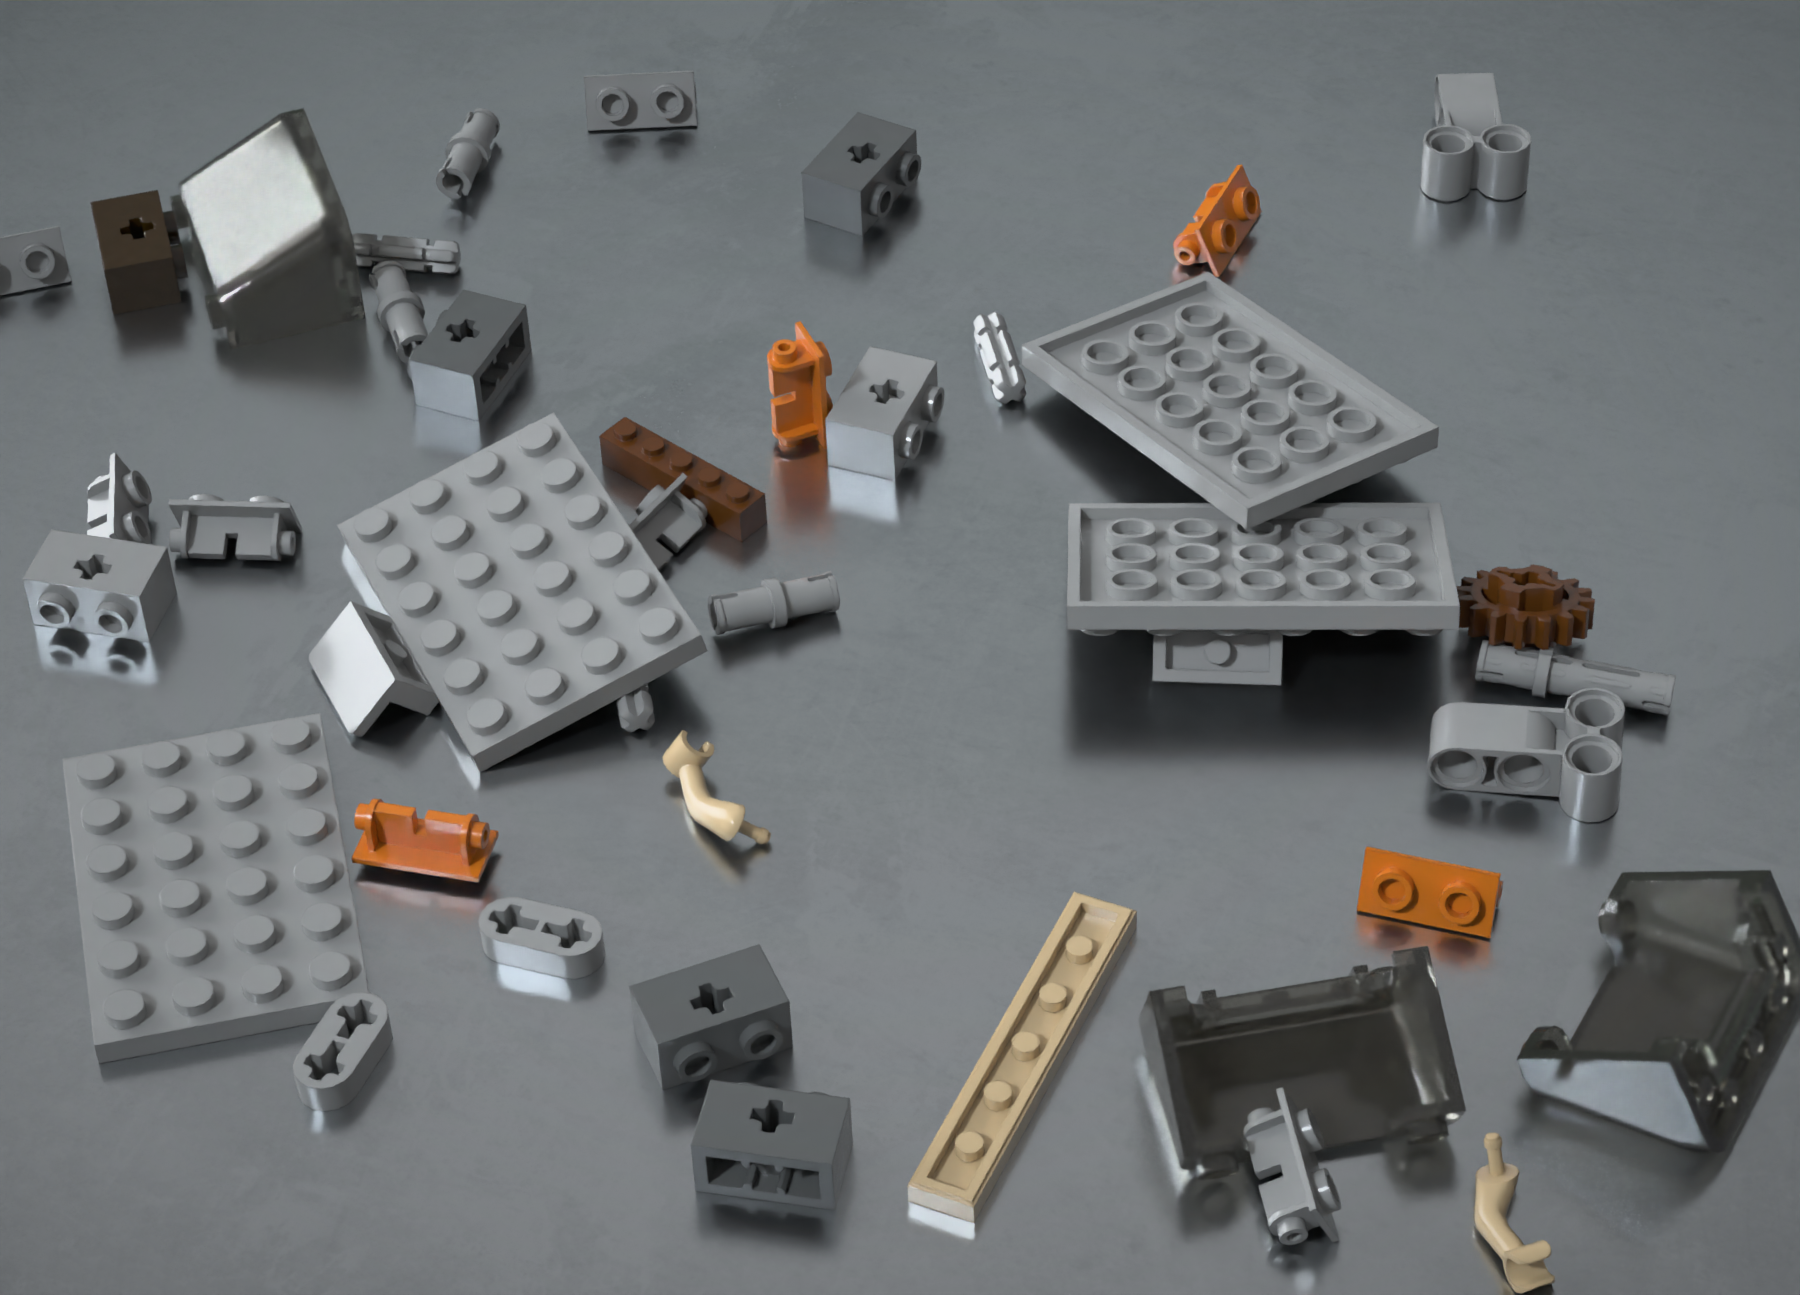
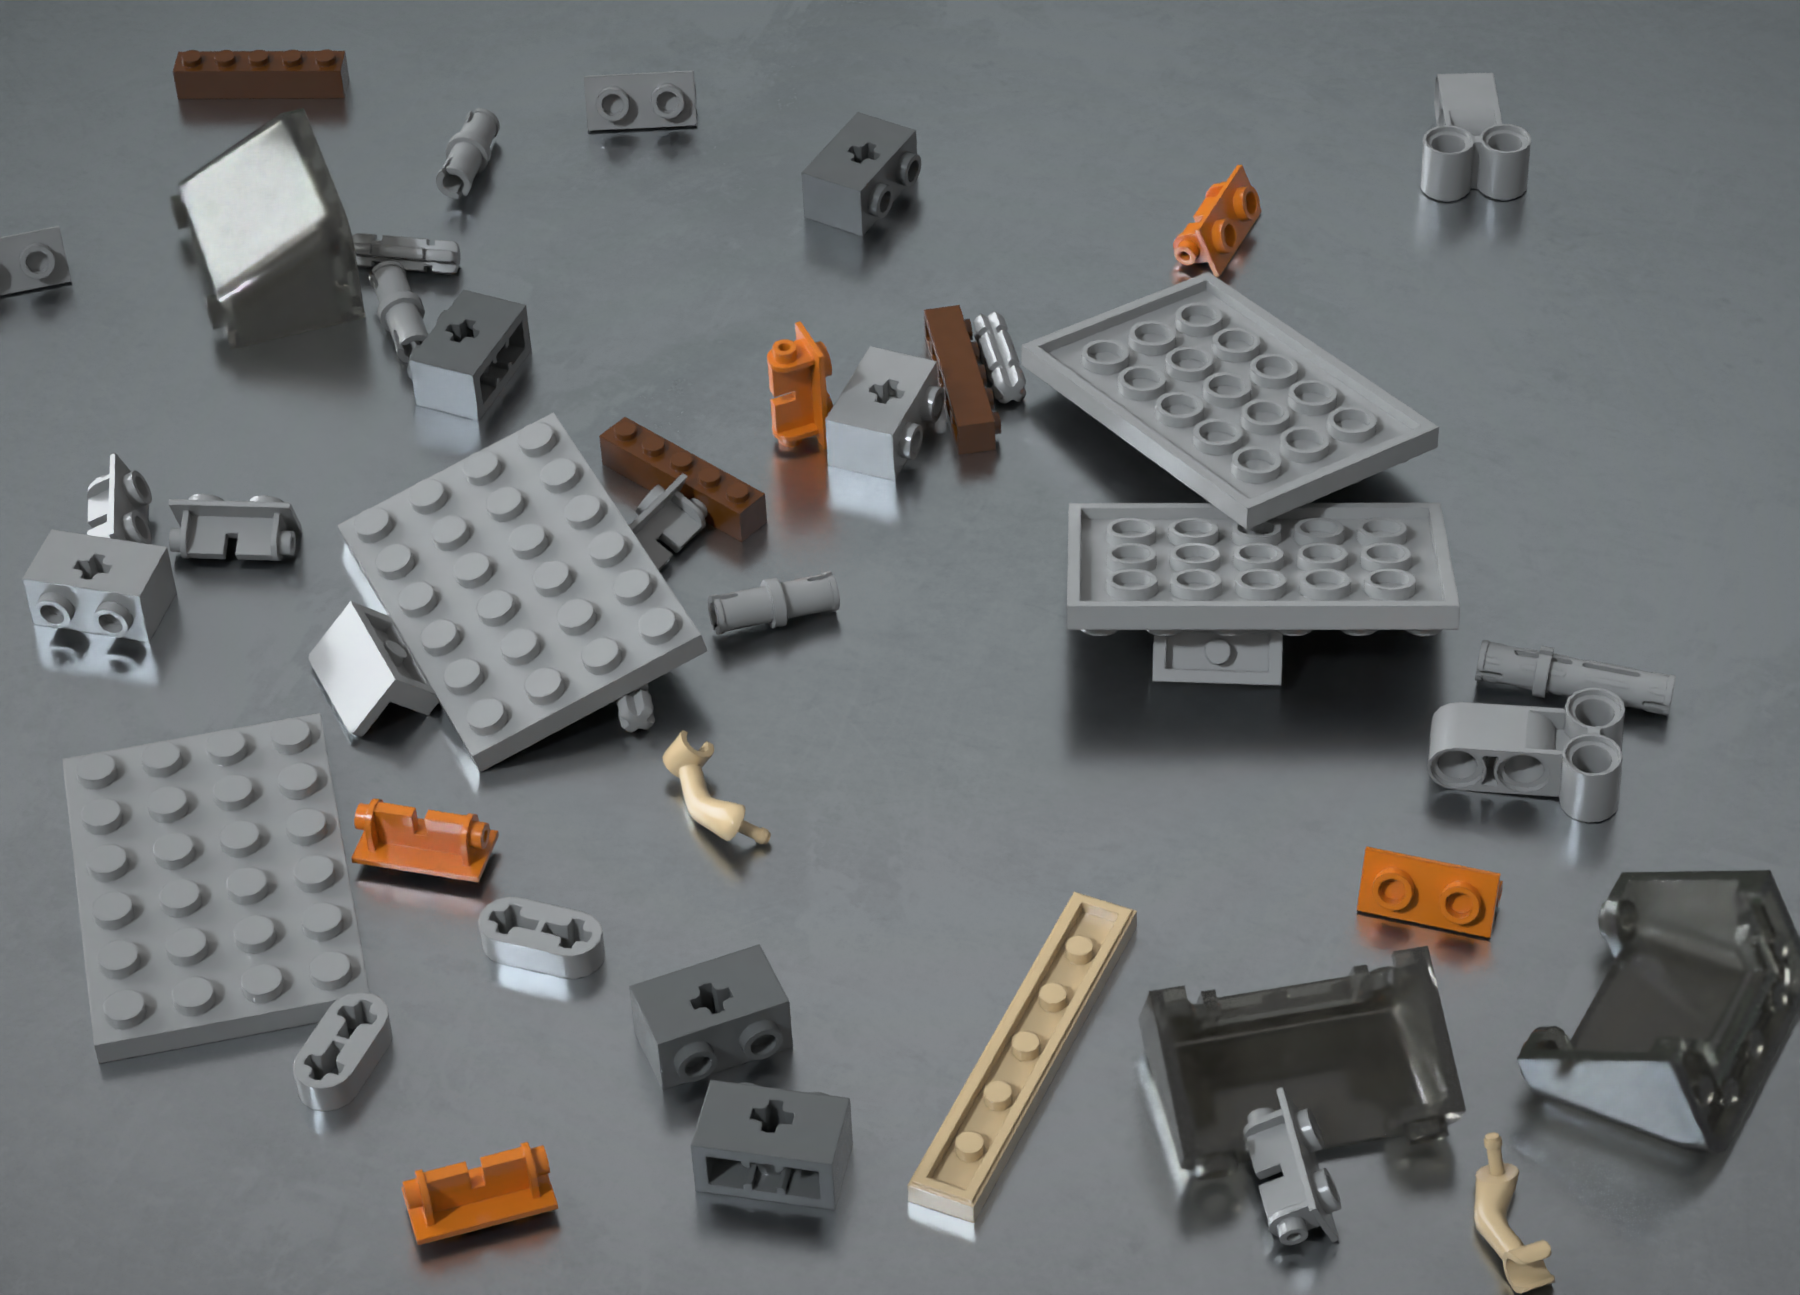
dark brown brick [90,190,188,315] -> none
reddish brown gear [1456,564,1595,650] -> none
none -> reddish brown piece [173,49,349,99]
none -> orange hinge [401,1142,558,1245]
none -> reddish brown piece [924,305,1001,455]

